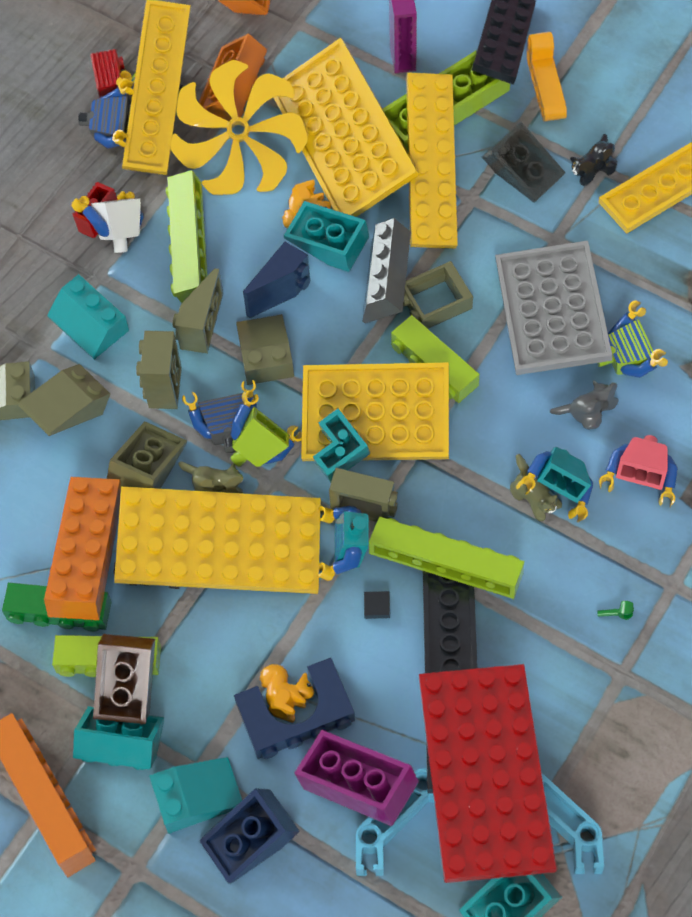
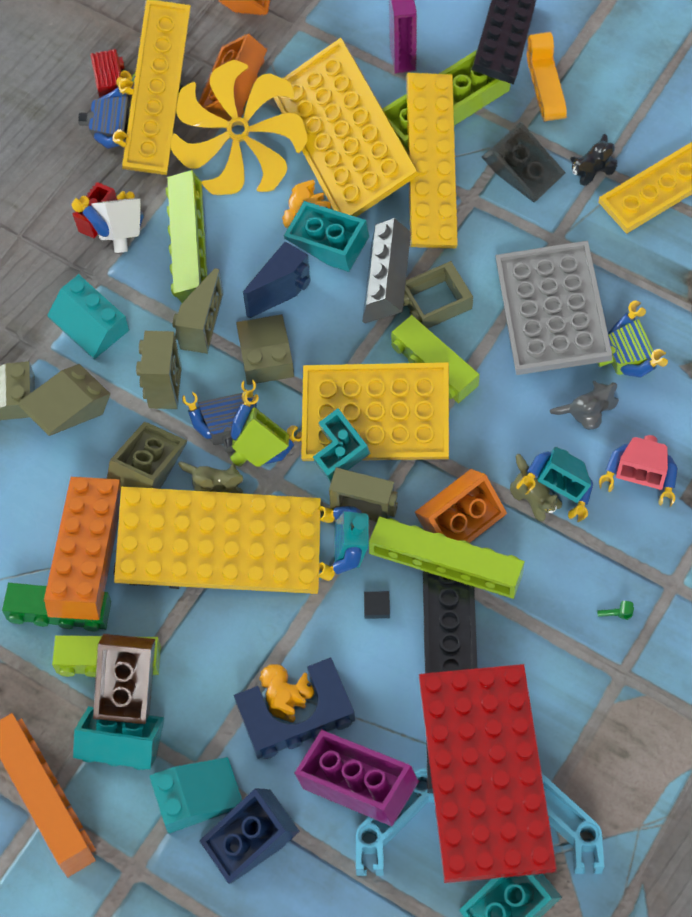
none -> orange slope [414,469,507,543]

